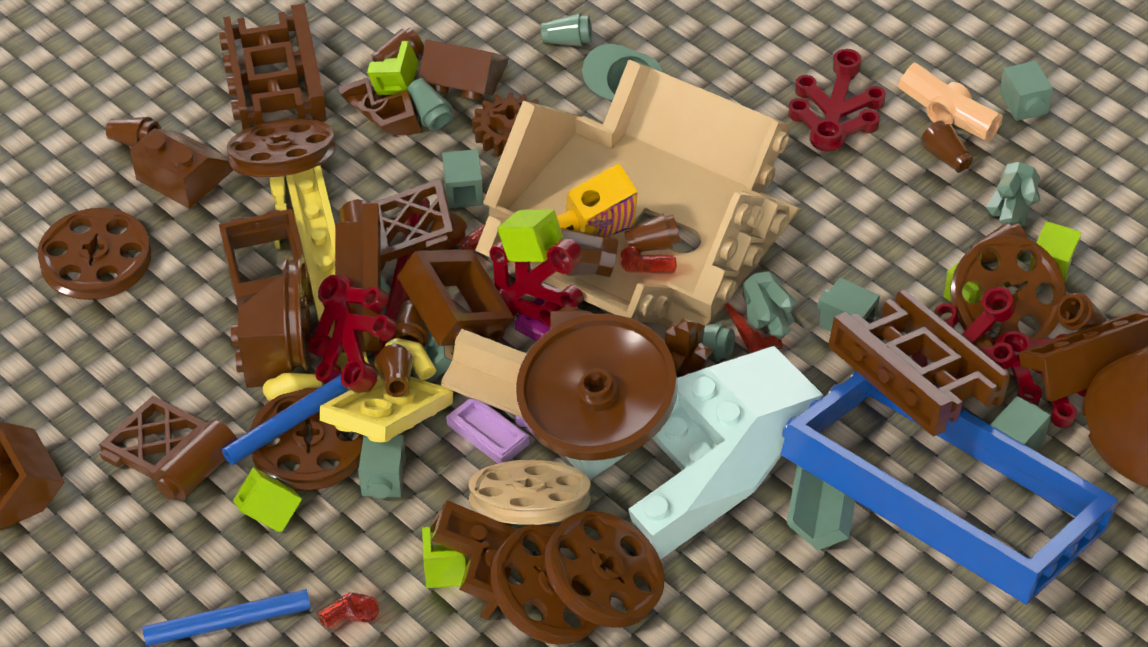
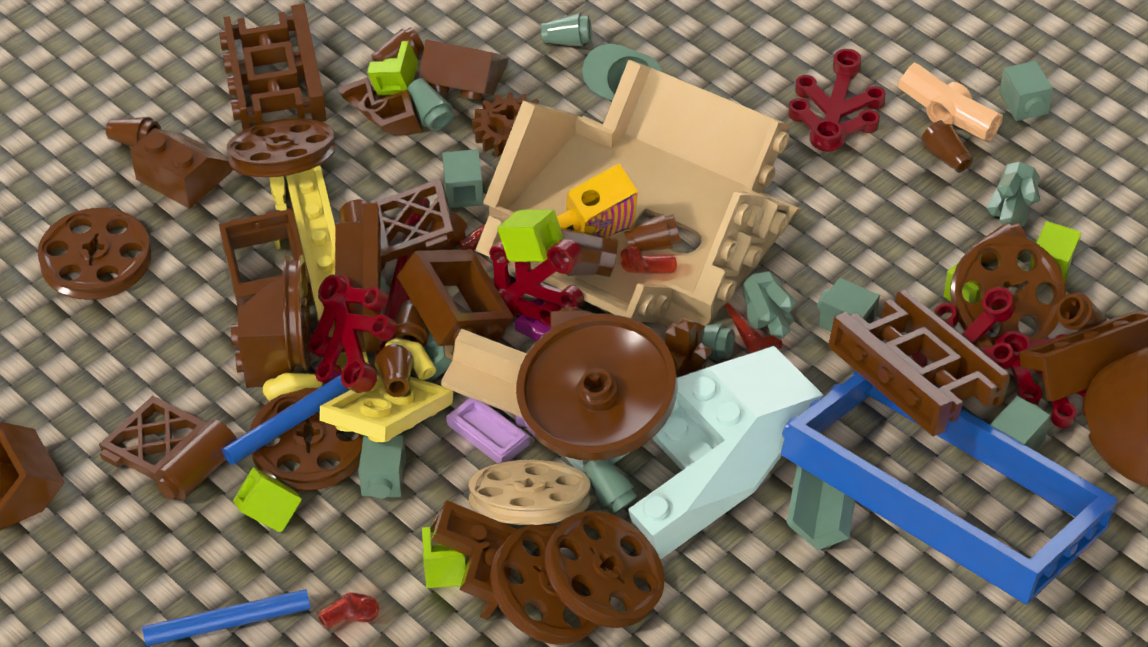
none -> sand green cone [583,459,638,515]

